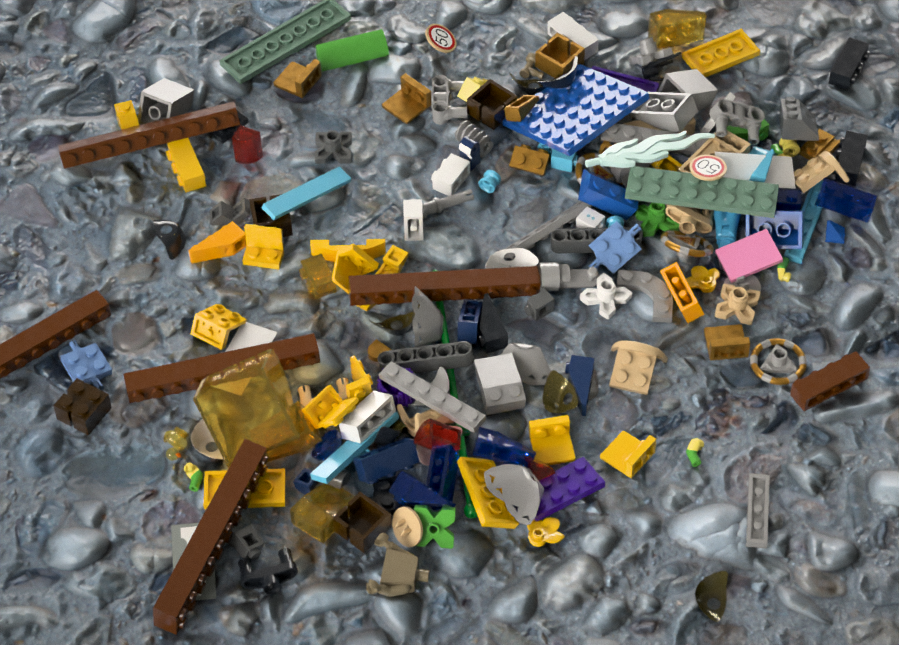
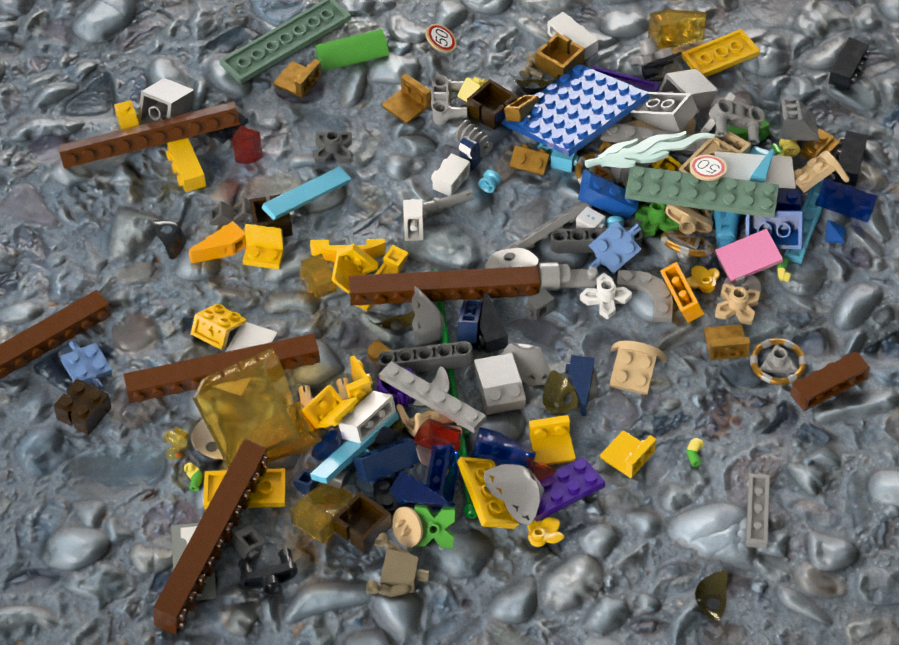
black piece [536,56,578,89] -> none

